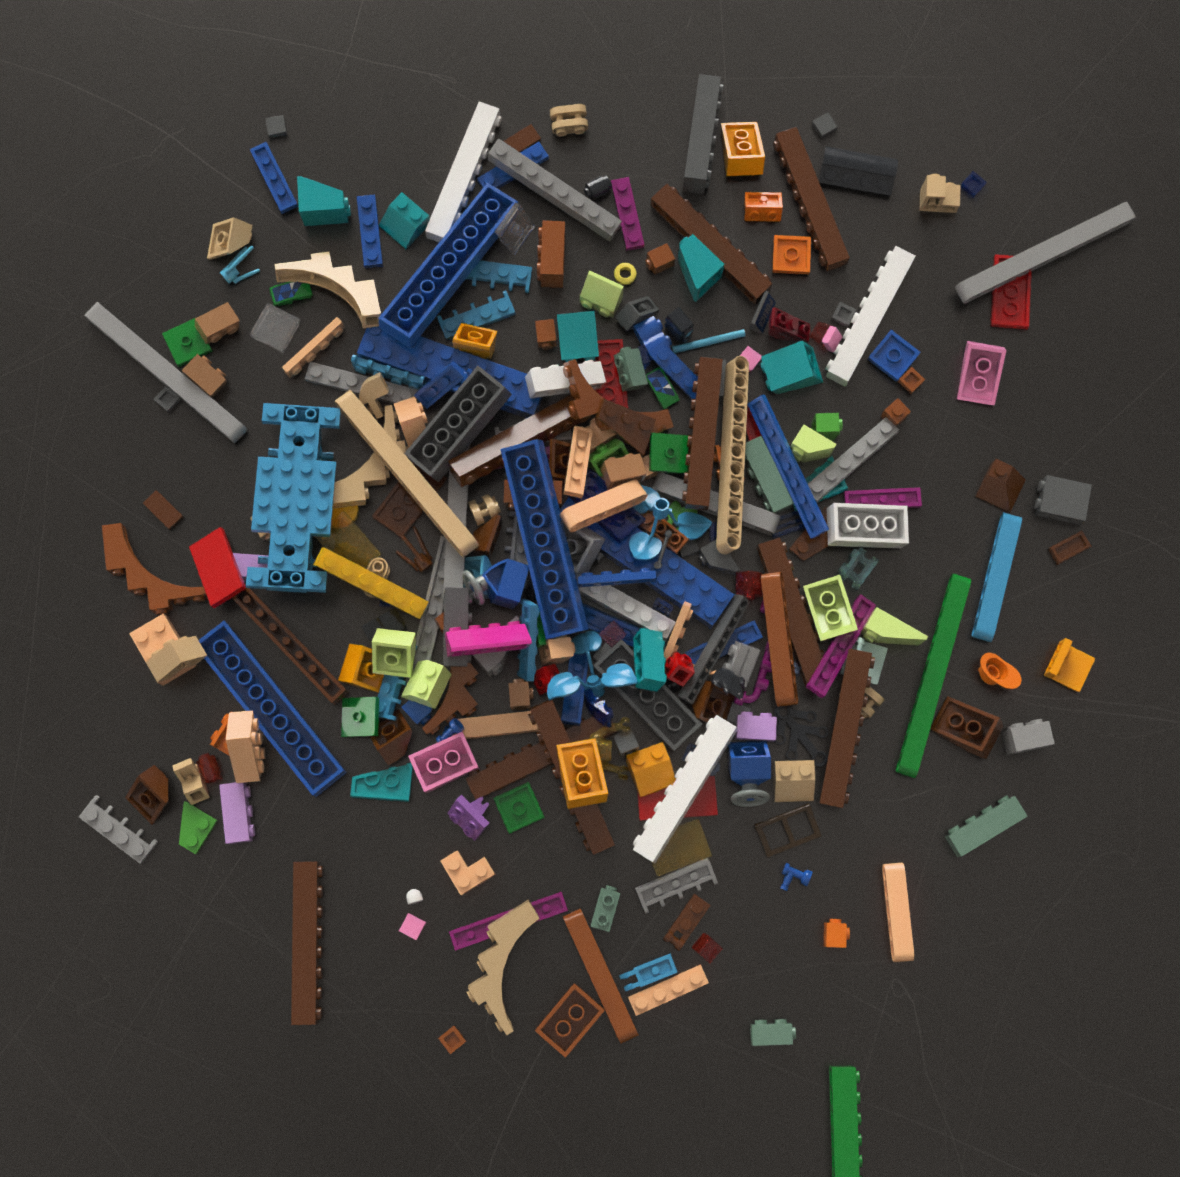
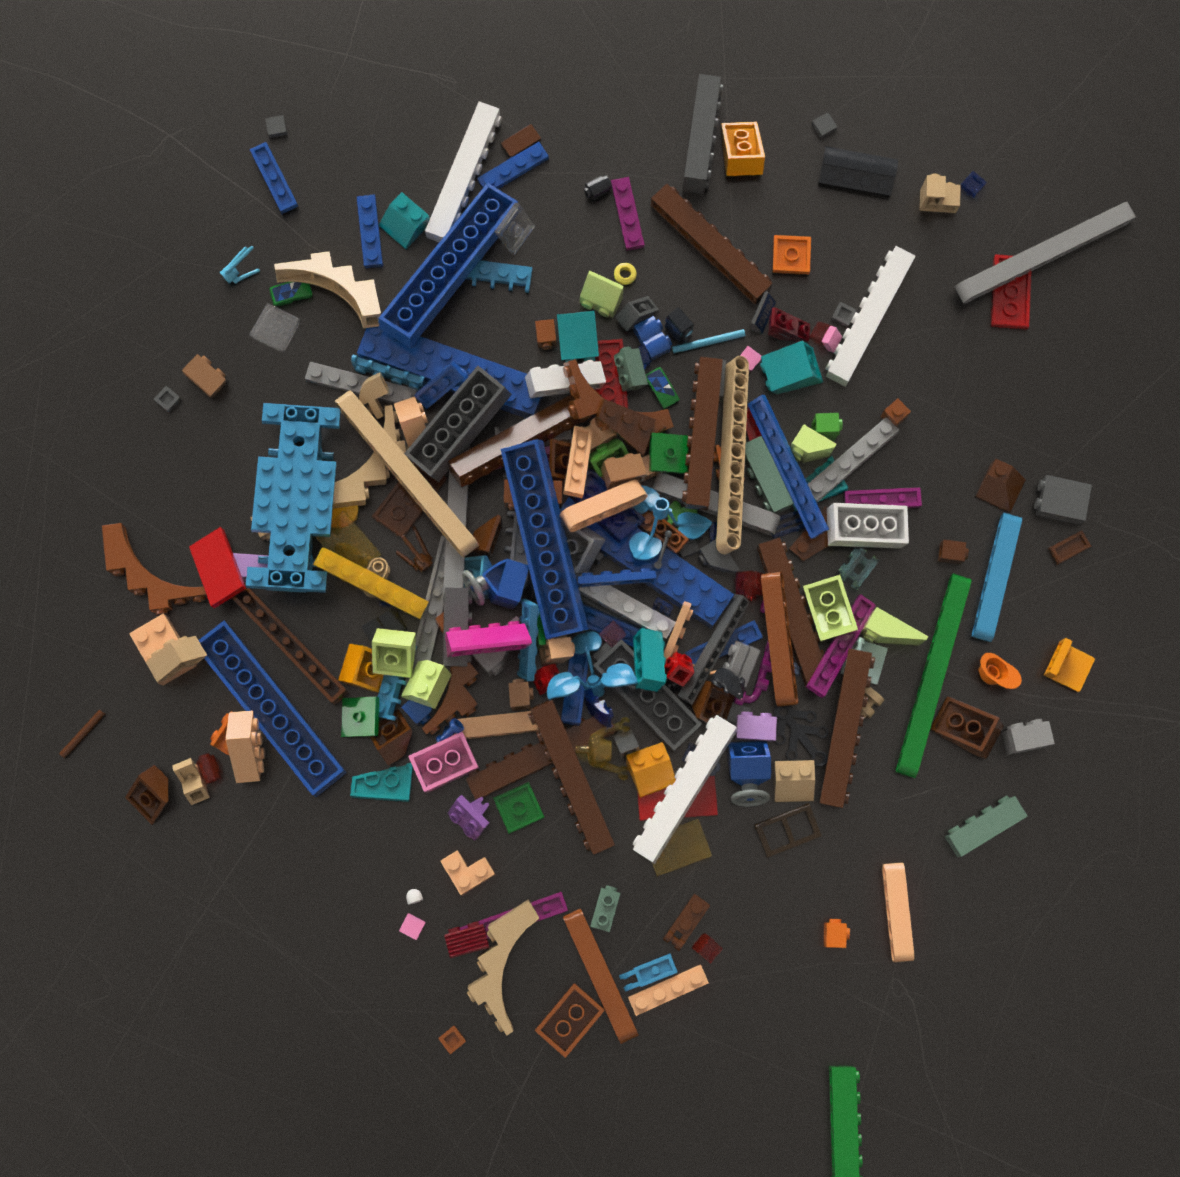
light grey hinge [79,795,158,864] -> none
light grey beam [84,302,248,444] -> none
reddish brown tile [143,490,184,530] -> none
green plate [162,318,213,367] -> none
bright green wing [179,801,218,855] -> none
medium nougat brick [195,302,240,344] -> none
tan slope [207,217,252,260] -> none
lavender brick [219,782,255,845] -> none
light nougat plate [282,317,344,378] -> none
reddish brown brick [291,861,323,1025] -> none
teal slope [297,176,351,226] -> none
dark azure hinge [437,290,516,341] -> none
light orange slope [452,323,497,359] -> none
tan brick [468,494,501,526] -> none
light grey brick [488,138,622,242] -> none
dark orange brick [537,220,565,288] -> none
tan brick [550,104,588,137] -> none
light orange slope [556,738,608,809] -> none
light grey hinge [635,858,718,914] -> none
dark orange brick [645,243,675,275] -> none
blue plate [649,342,697,400] -> none
teal slope [677,234,725,302] -> none
orange bracket [744,192,783,222] -> none
sand green brick [750,1019,796,1046] -> none
reddish brown brick [773,127,850,272] -> none
blue piece [780,863,813,891] -> none
blue plate [867,330,921,382] -> none
dark orange plate [898,367,925,394] -> none
bright pink slope [957,341,1006,405] -> none
none -> reddish brown bar [59,709,105,758]
none -> dark red brick [444,921,490,958]
none -> reddish brown brick [938,539,969,565]

